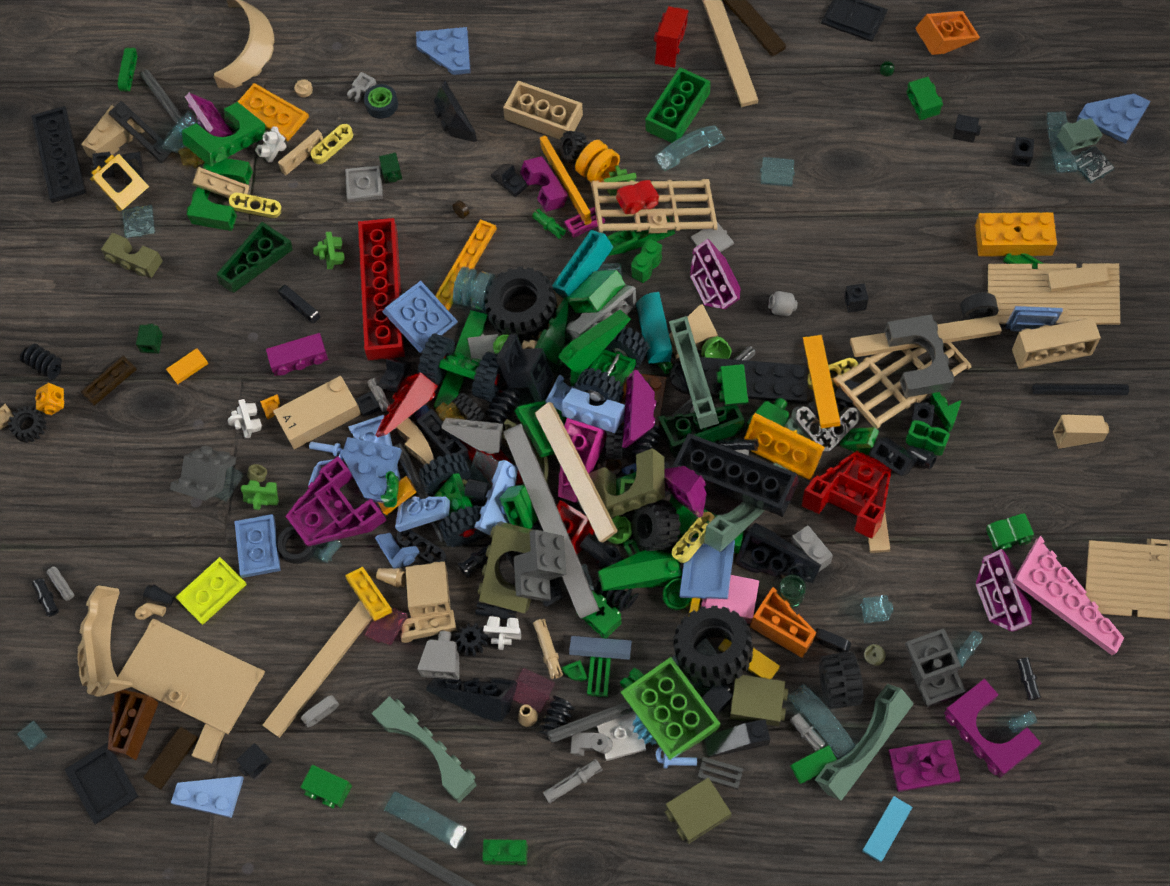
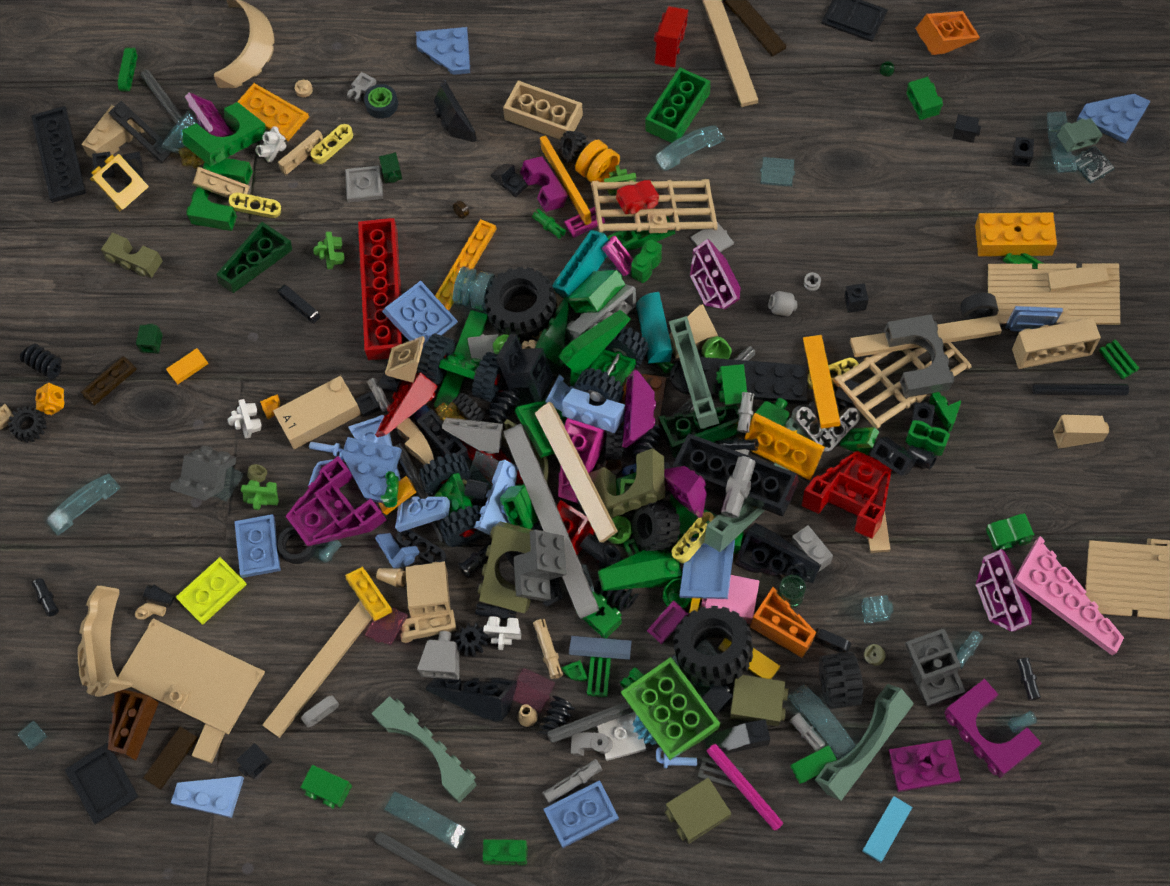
light grey axle [47,566,74,601] -> none
clear light blue piece [123,205,155,238] -> none
magenta brick [266,333,329,376] -> none
none -> clear light blue slope [46,474,121,536]
none -> tan slope [385,336,425,382]
none -> medium blue plate [544,780,619,848]
none -> dark pink tile [602,236,633,276]
none -> magenta tile [647,601,689,644]
none -> dark pink axle [707,744,783,830]
none -> light grey piece [721,456,755,518]
none -> light grey pin [737,392,754,433]
none -> light grey bush [804,272,821,291]
none -> green tile [1099,339,1139,380]

